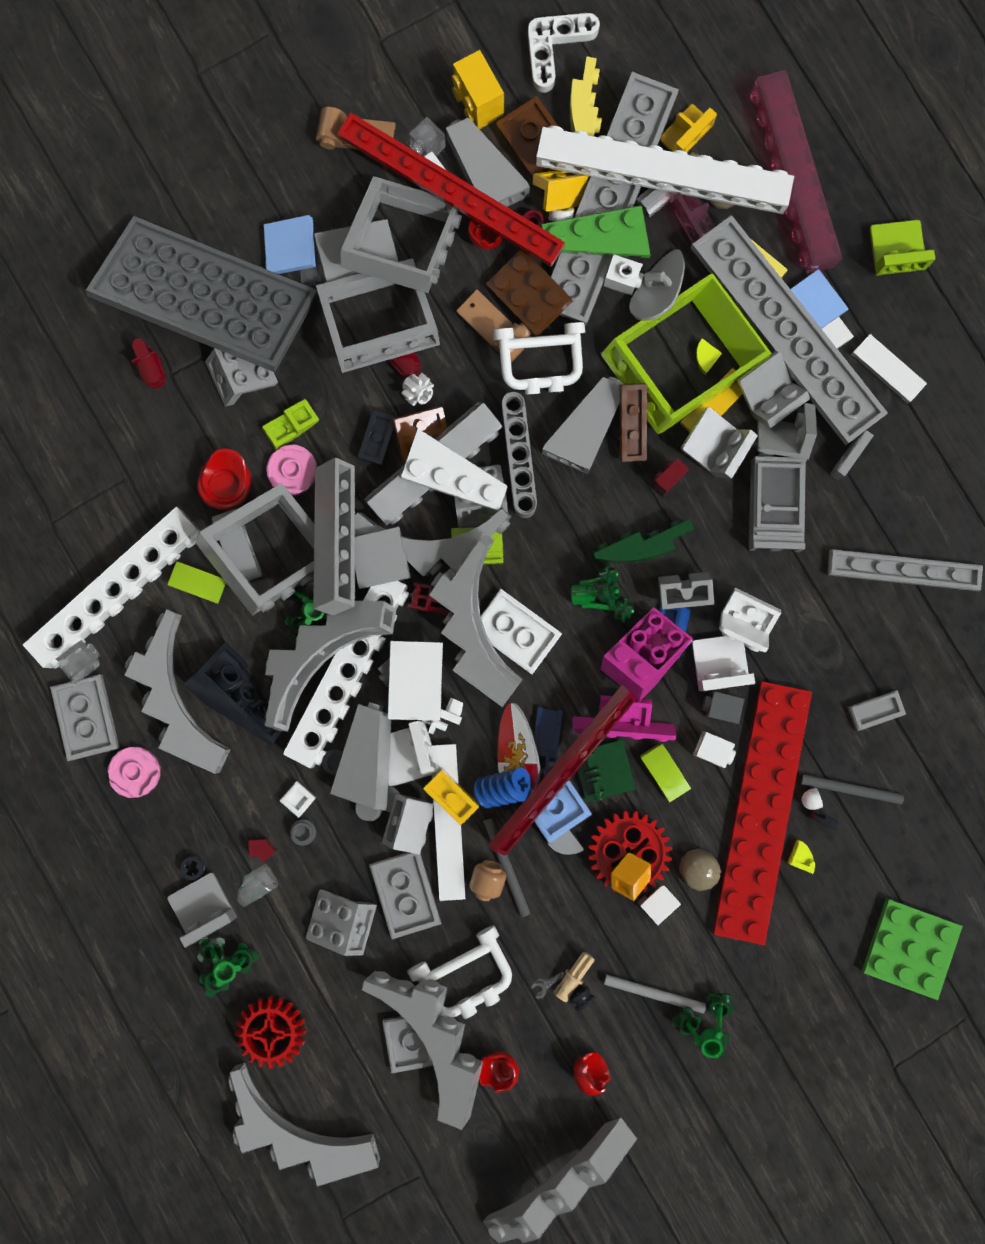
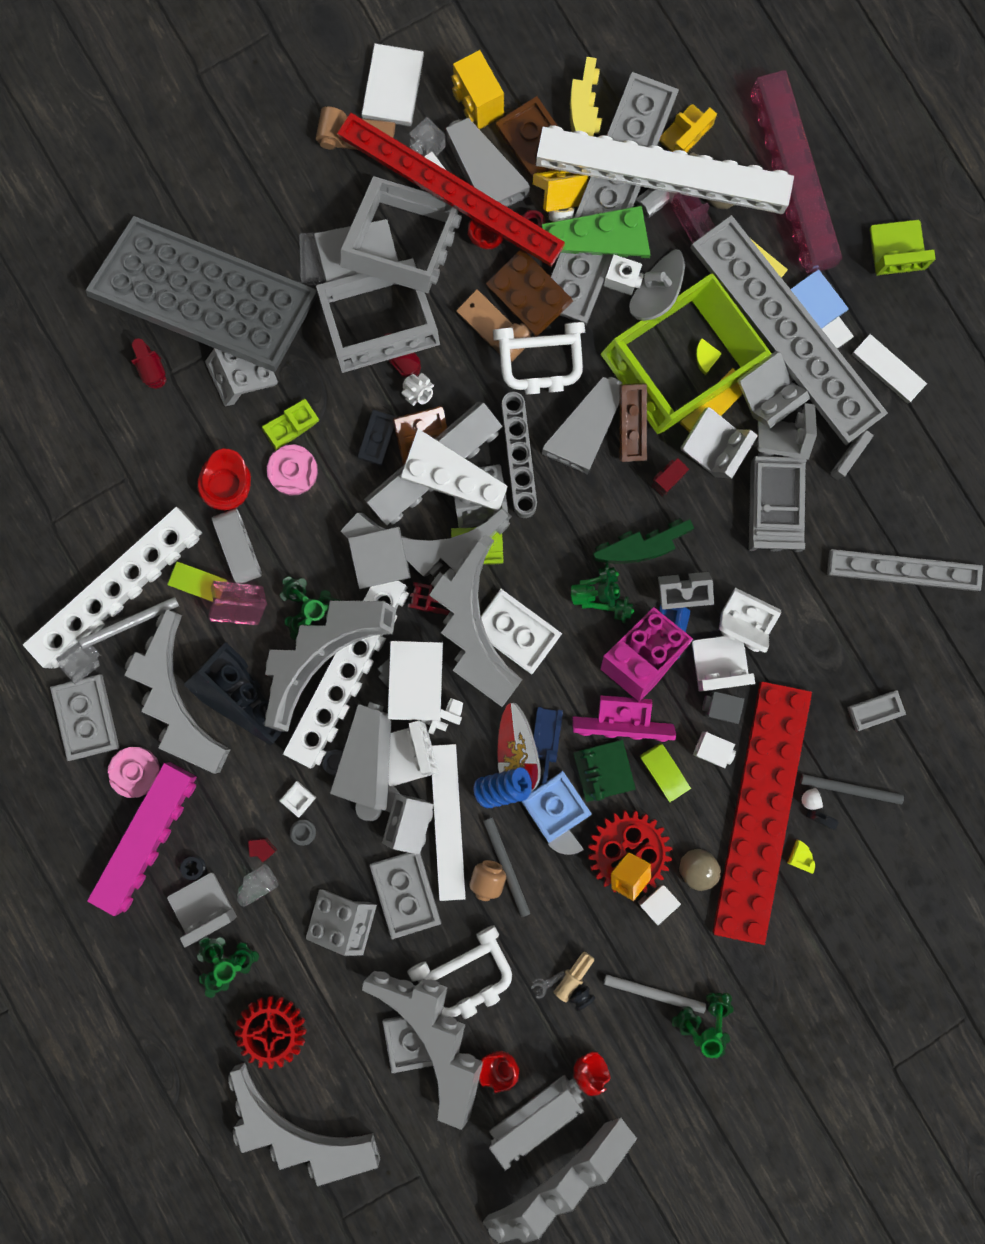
light grey window [195,483,315,616] -> none
light blue tile [264,215,316,274] -> none
light grey brick [314,458,355,615] -> none
yellow panel [423,769,479,826] -> none
dark red tile [488,685,638,855] -> none
white beam [528,13,600,93] -> none
bright green plate [862,898,963,1000] -> none
none -> light grey bar [78,597,179,649]
none -> dark pink brick [87,762,197,916]
none -> clear pink panel [208,581,267,625]
none -> white tile [362,44,424,126]
none -> light grey door [489,1074,584,1170]

